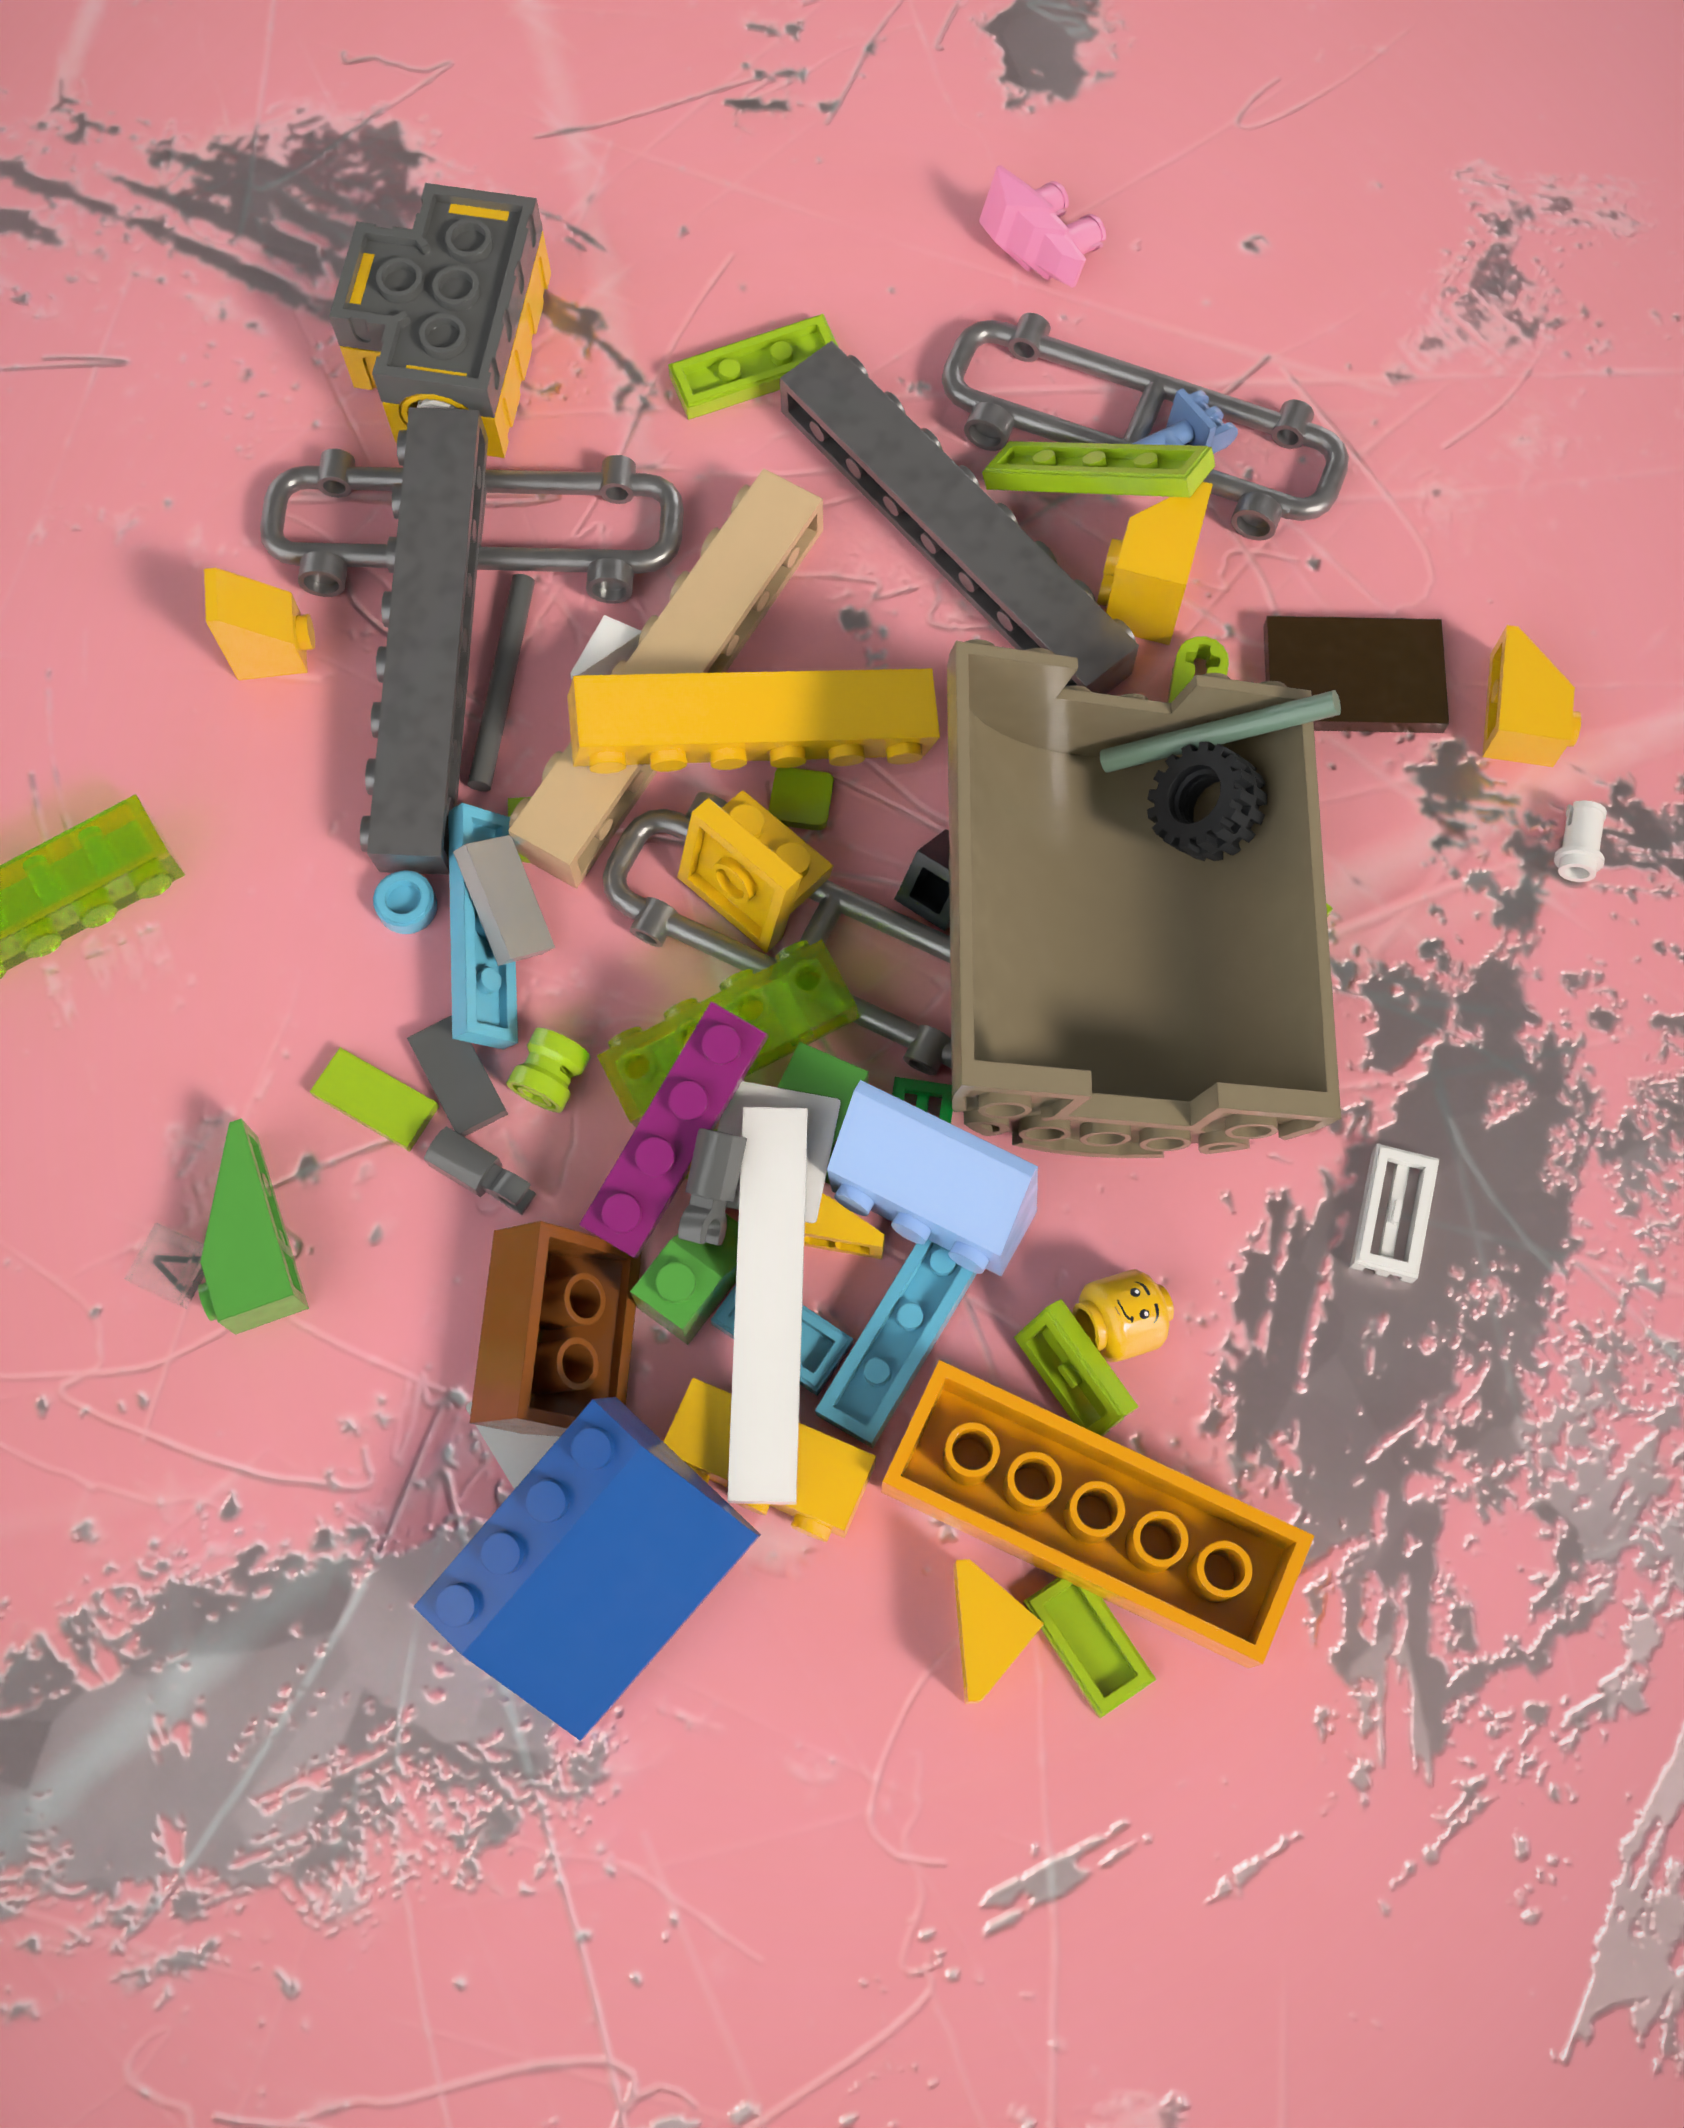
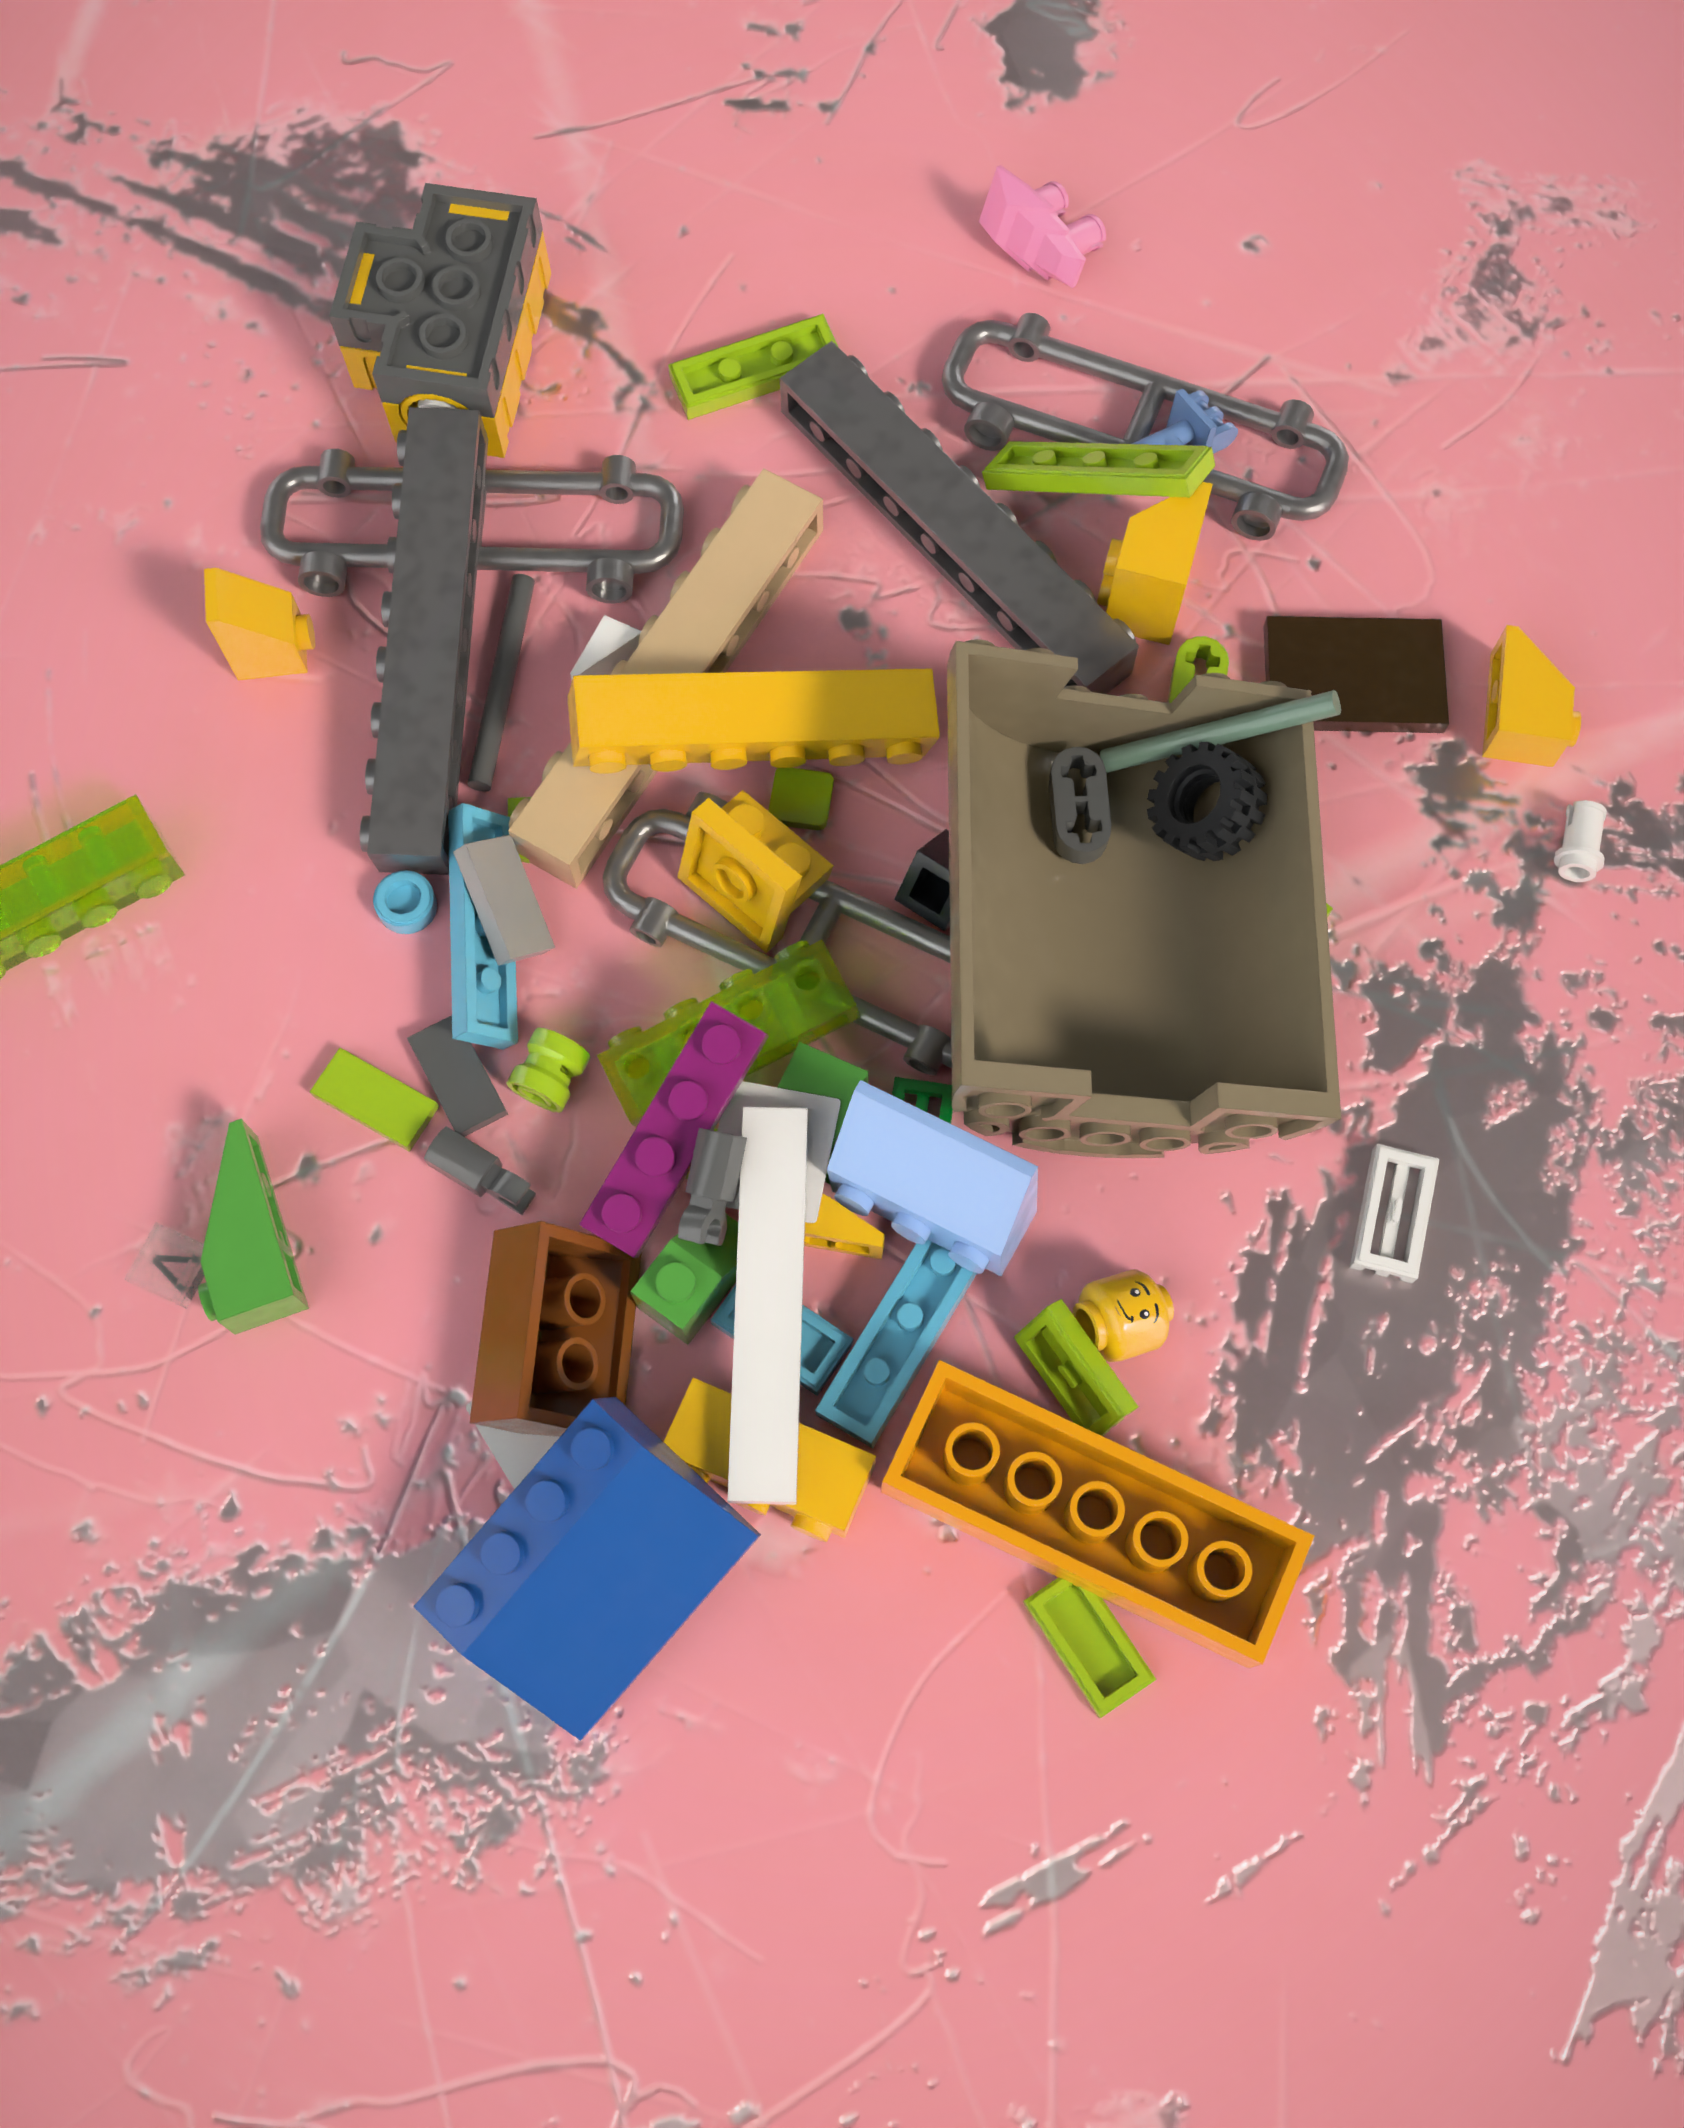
yellow slope [953,1559,1044,1704] -> none
none -> dark grey beam [1048,747,1112,864]

